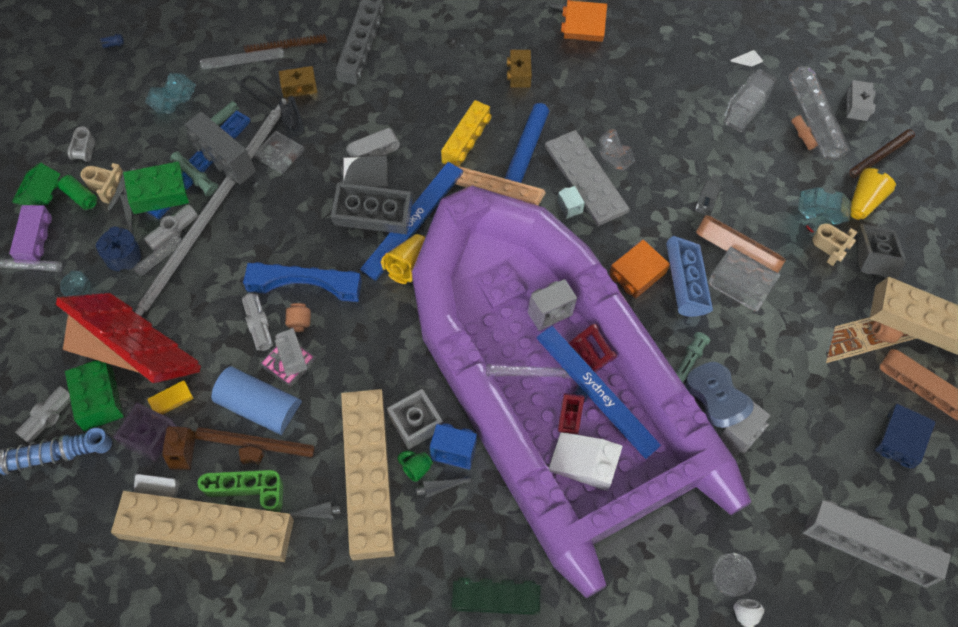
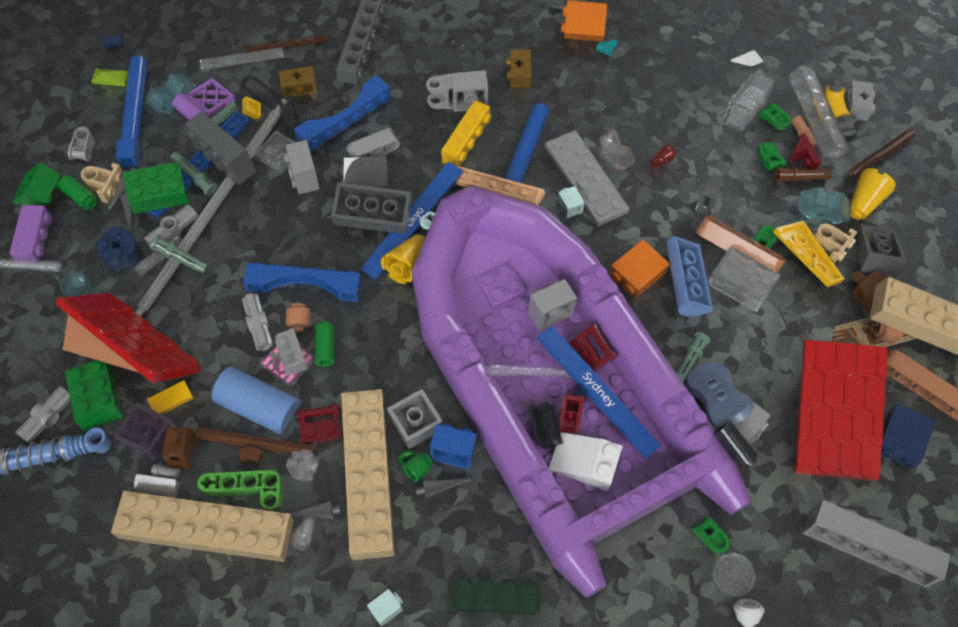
none -> lime slope [91,68,128,86]
none -> blue brick [116,56,148,168]
none -> sand green pin [150,235,208,274]
none -> light grey pin [151,462,180,480]
none -> medium lavender piece [172,78,236,120]
none -> yellow plate [242,96,261,120]
none -> light grey brick [284,140,319,194]
none -> clear brick [286,449,318,481]
none -> clear cone [290,517,316,551]
none -> blue arch [294,75,391,152]
none -> dark red plate [297,403,343,444]
none -> green brick [315,321,335,366]
none -> light aqua brick [367,589,403,627]
none -> light aqua pin [420,212,435,229]
none -> light grey brick [426,70,488,112]
none -> black hinge [528,402,563,450]
none -> teal tile [596,40,619,56]
none -> clear red cone [650,144,677,168]
none -> green plate [691,515,730,554]
none -> black brick [714,420,758,468]
none -> green plate [753,226,777,249]
none -> green plate [758,142,786,171]
none -> green plate [759,103,791,130]
none -> yellow wing [773,221,845,287]
none -> reddish brown pin [775,166,832,183]
none -> dark red slope [789,134,821,169]
none -> red piece [794,340,888,481]
none -> piece [824,76,857,137]
none -> reddish brown torso [851,270,887,315]

